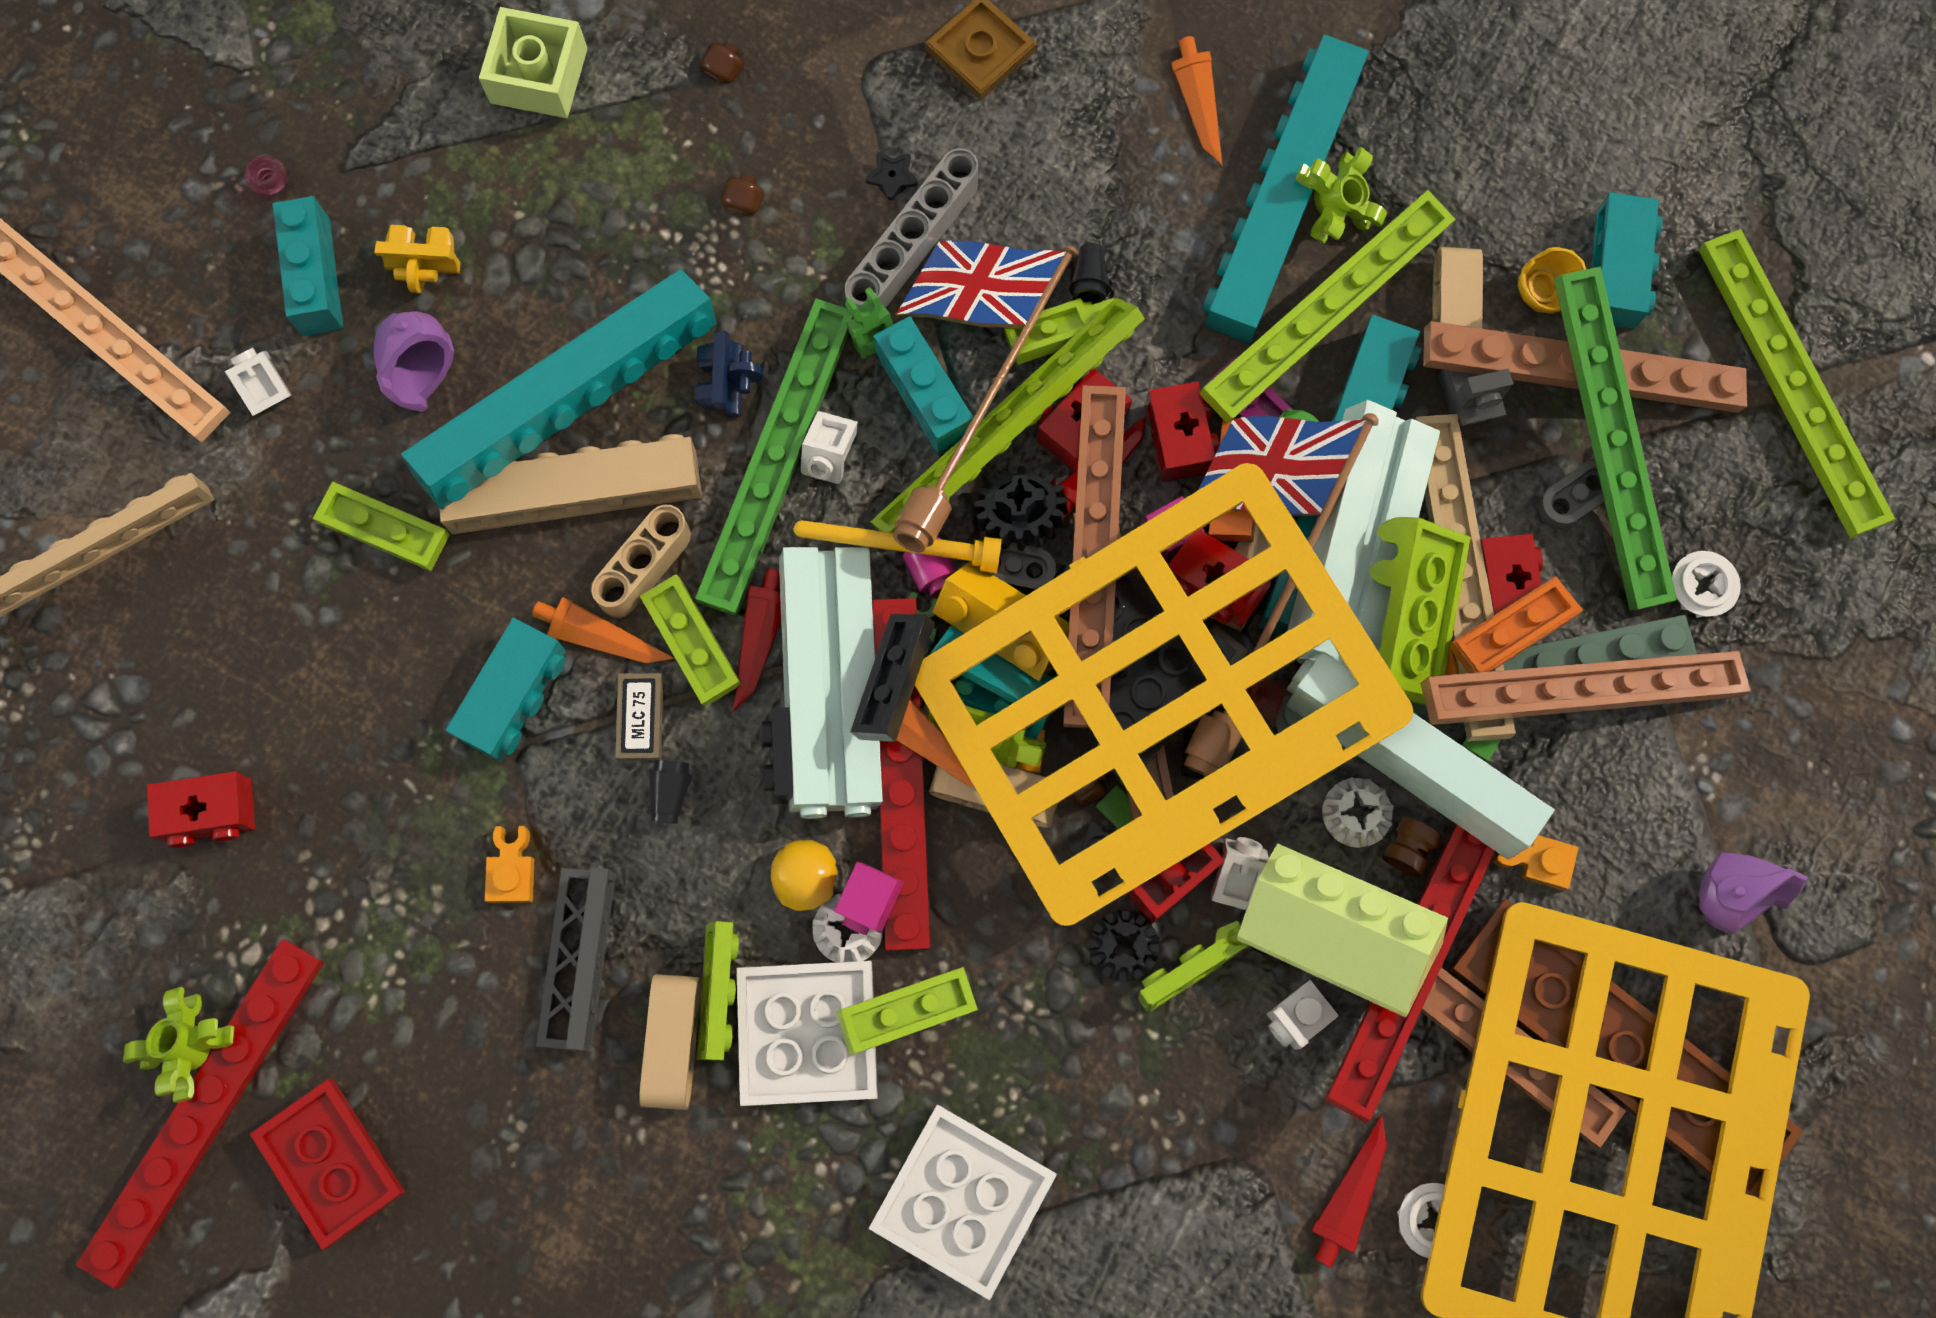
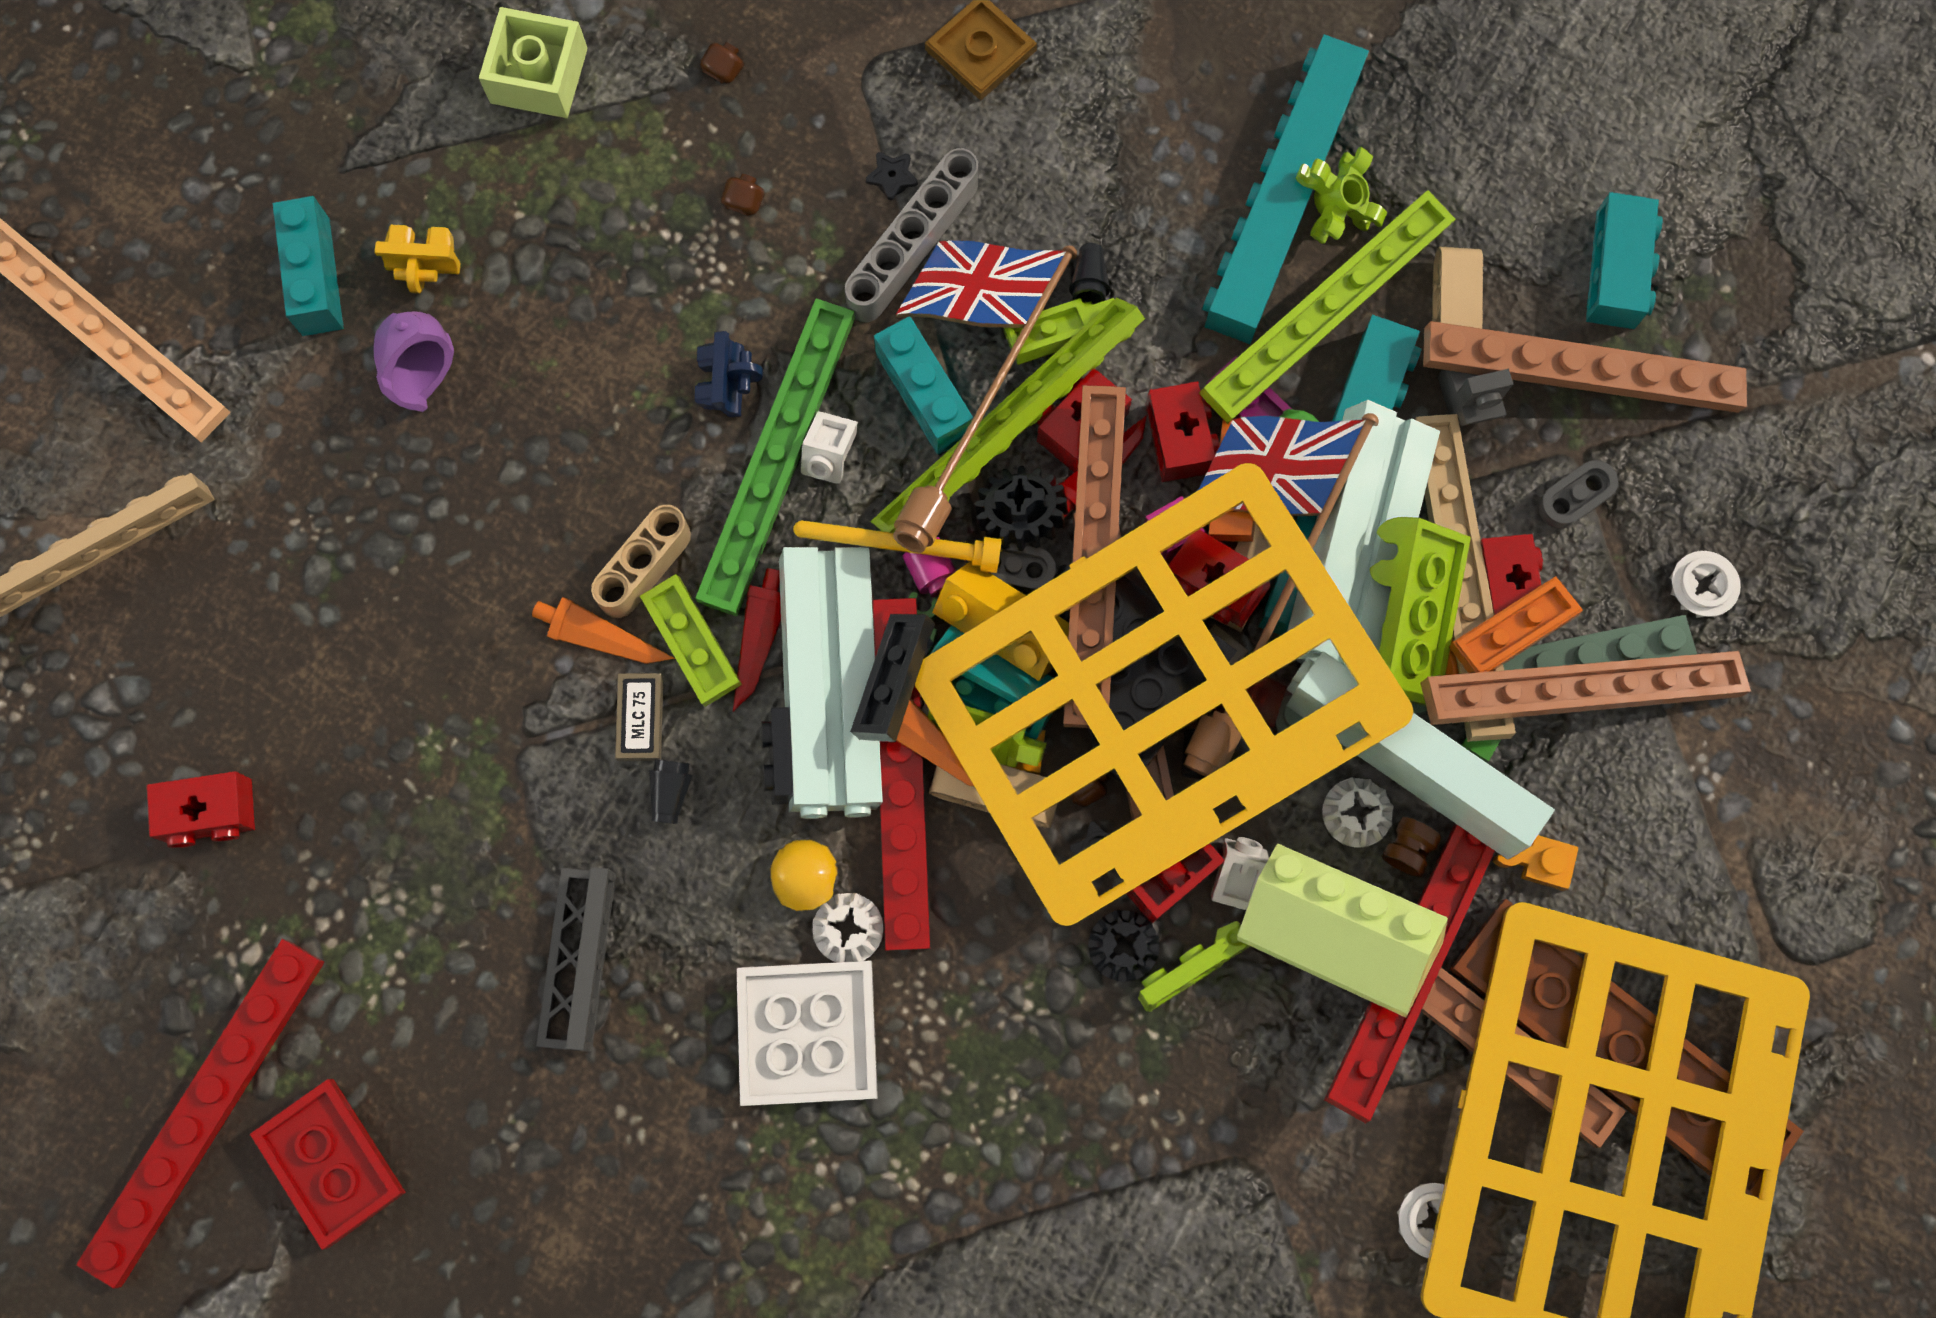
lime pin [123,987,234,1103] -> none
white bracket [225,348,292,416] -> none
clear pink plate [245,155,288,196] -> none
lime plate [313,481,450,572] -> none
teal brick [401,269,717,510] -> none
tan brick [439,434,702,534] -> none
teal brick [445,618,567,762] -> none
light orange plate [485,826,535,903] -> none
tan beam [640,974,701,1110] -> none
lime plate [696,921,739,1061] -> none
dark pink brick [834,862,904,935] -> none
lime plate [836,967,978,1055] -> none
bright green plate [845,287,893,360] -> none
white plate [869,1105,1057,1300] -> none
bright green piece [1095,785,1132,830] -> none
orange bar [1171,36,1223,166] -> none
white bracket [1267,980,1339,1050] -> none
red bar [1311,1115,1387,1268] -> none
yellow hair [1517,247,1586,314] -> none
bright green plate [1554,266,1677,610] -> none
lime plate [1698,229,1895,539] -> none
medium lavender helmet [1698,852,1809,935] -> none

